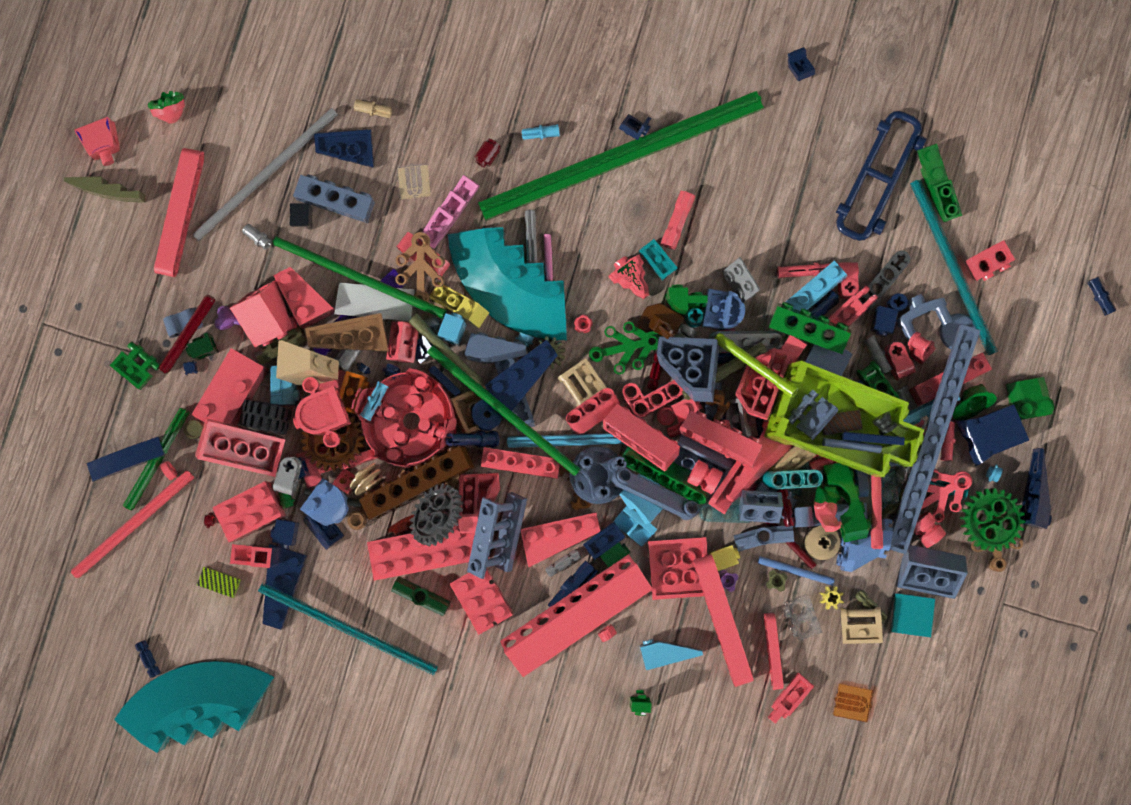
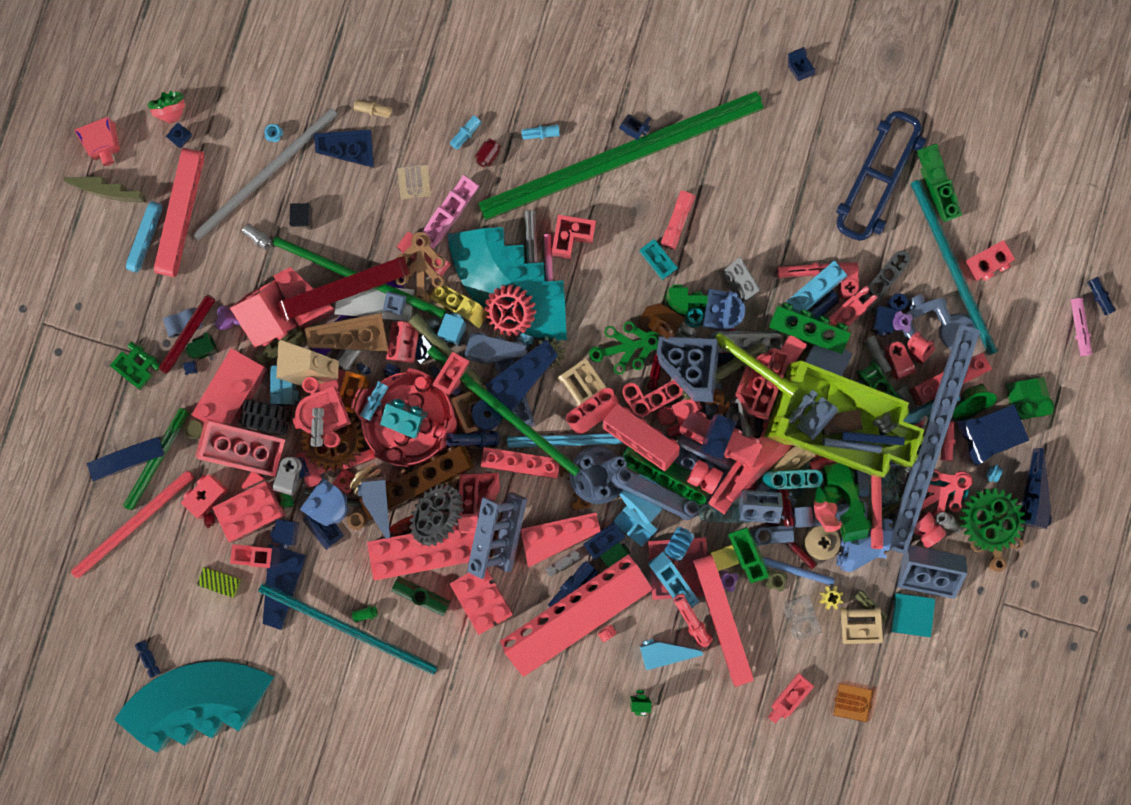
coral tile [160,461,178,480] -> none
sand blue brick [293,174,375,223] -> none
coral plate [574,315,593,333] -> none
coral rock [608,254,649,299] -> none
coral beam [764,612,783,690] -> none
none -> medium azure beam [126,201,163,273]
none -> dark blue bracket [166,122,192,148]
none -> coral brick [181,474,229,519]
none -> coral slope [242,472,268,489]
none -> medium azure plate [264,124,283,142]
none -> dark red beam [278,256,410,321]
none -> light grey axle [311,408,324,447]
none -> green pin [352,604,378,623]
none -> sand blue slope [357,477,390,538]
none -> teal bracket [380,399,428,439]
none -> sand blue tile [383,291,407,315]
none -> coral slope [432,352,470,395]
none -> medium azure axle [450,115,482,150]
none -> coral gear [484,284,536,336]
none -> coral brick [552,215,596,259]
none -> medium azure slope [647,552,700,608]
none -> dark azure gear [665,527,694,561]
none -> coral pin [673,594,713,648]
none -> dark blue brick [700,414,736,460]
none -> green slope [728,527,769,584]
none -> medium lavender plate [893,311,913,332]
none -> light grey pin [936,512,963,533]
none -> bright pink pin [1070,298,1093,357]

